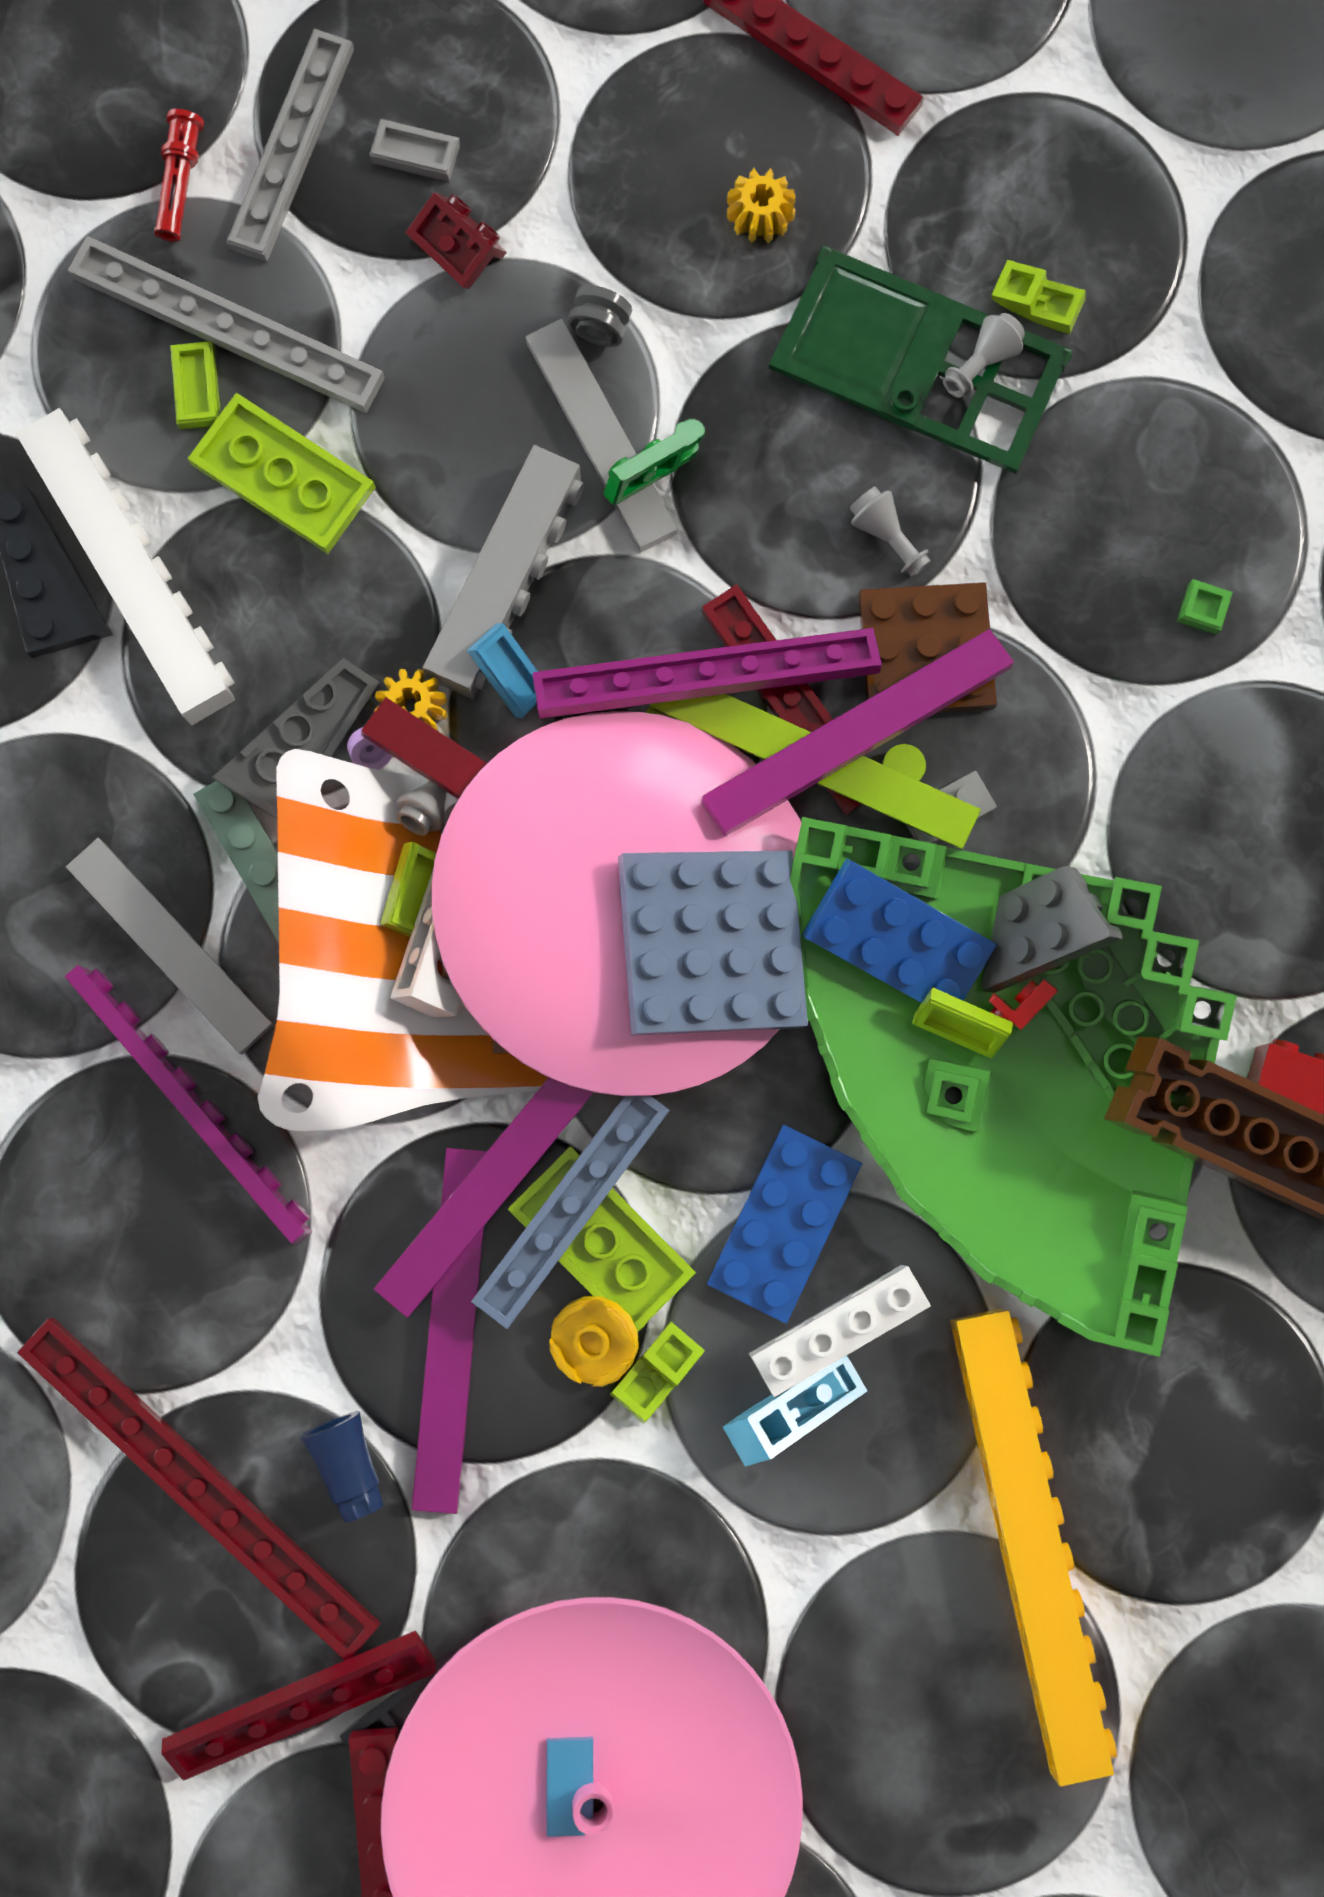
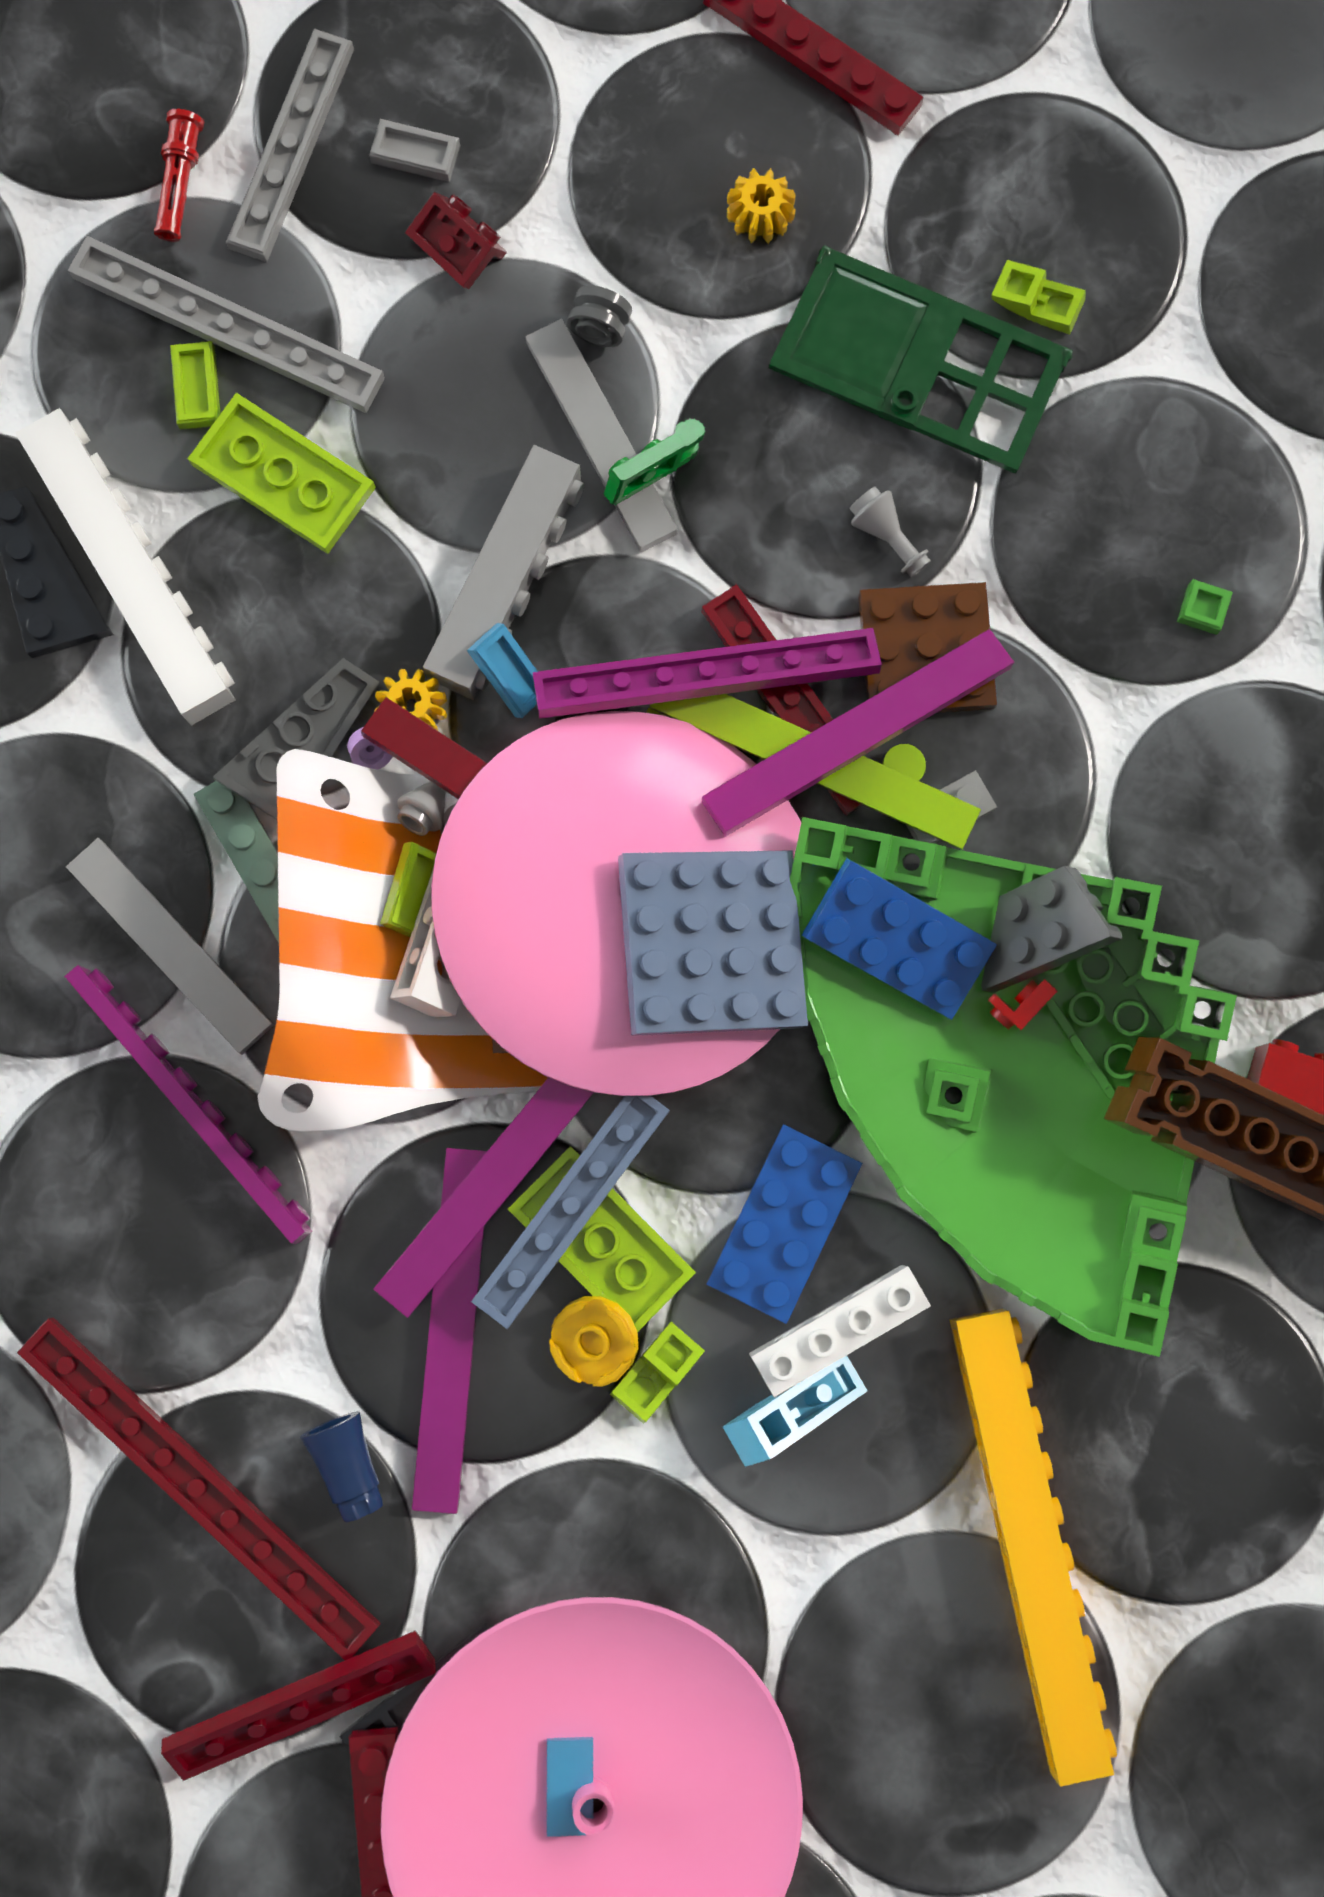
lime tile [912,987,1013,1059] -> none
light grey piece [943,313,1025,398] -> none

